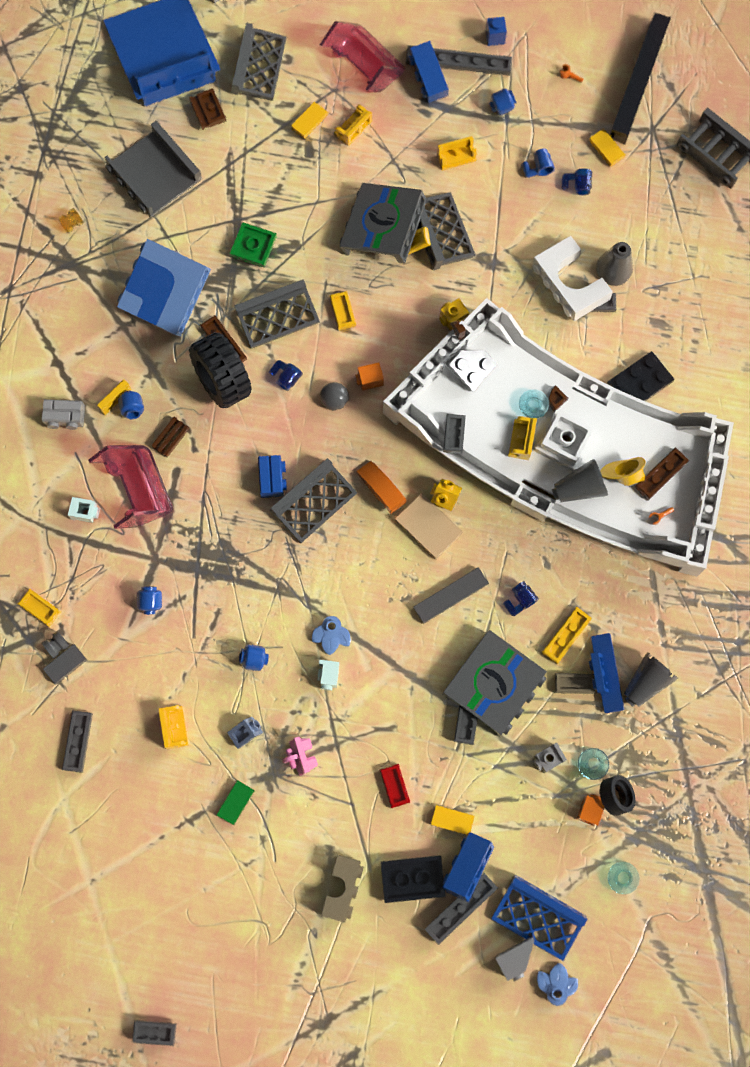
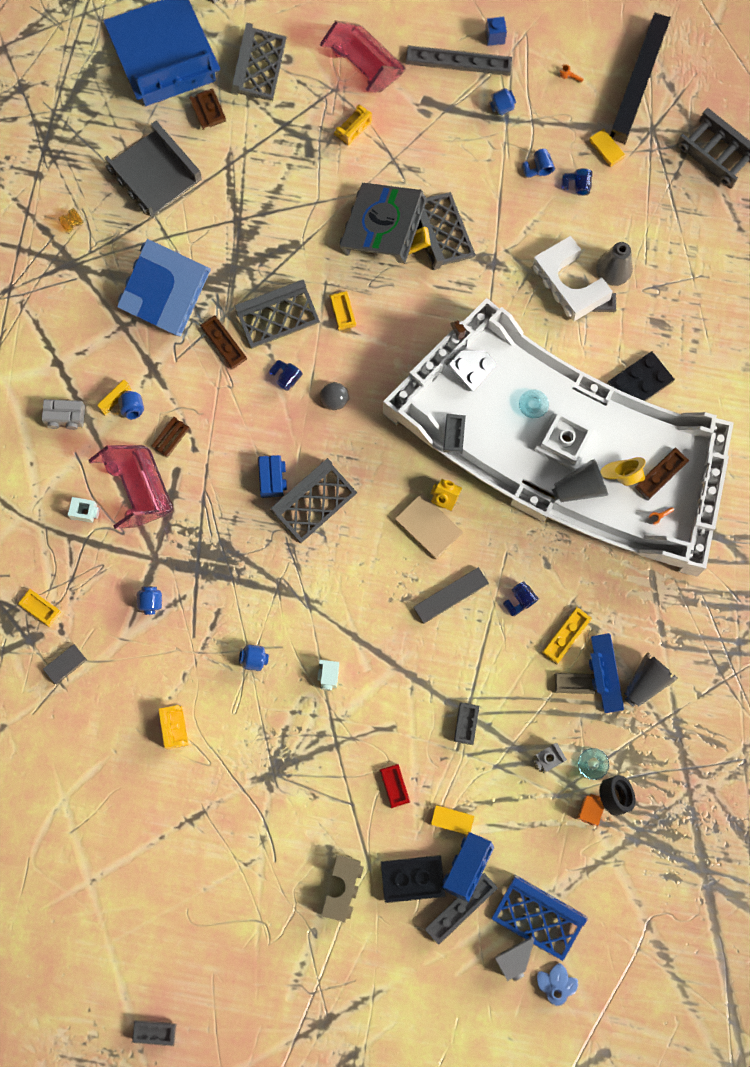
dark grey wheel [42,631,70,658] -> none
dark grey tile [62,711,93,773] -> none
black tyre [189,332,252,408] -> none
green tile [217,780,255,825] -> none
sand blue bracket [227,717,263,749] -> none
green plate [230,222,277,268] -> none
bright pink hips [282,737,318,776] -> none
yellow tile [291,101,328,139] -> none
medium blue plate [312,616,351,655] -> none
orange brick [355,362,384,391] -> none
orange slope [356,461,406,514] -> none
blue brick [408,41,449,103] -> none
yellow hinge [437,136,477,170] -> none
yellow brick [439,298,469,330] -> none
dark grey panel [442,630,547,737] -> none
yellow hinge [508,416,537,460] -> none
reddish brown tile [549,385,569,413] -> none
clear light blue piece [608,862,640,895] -> none

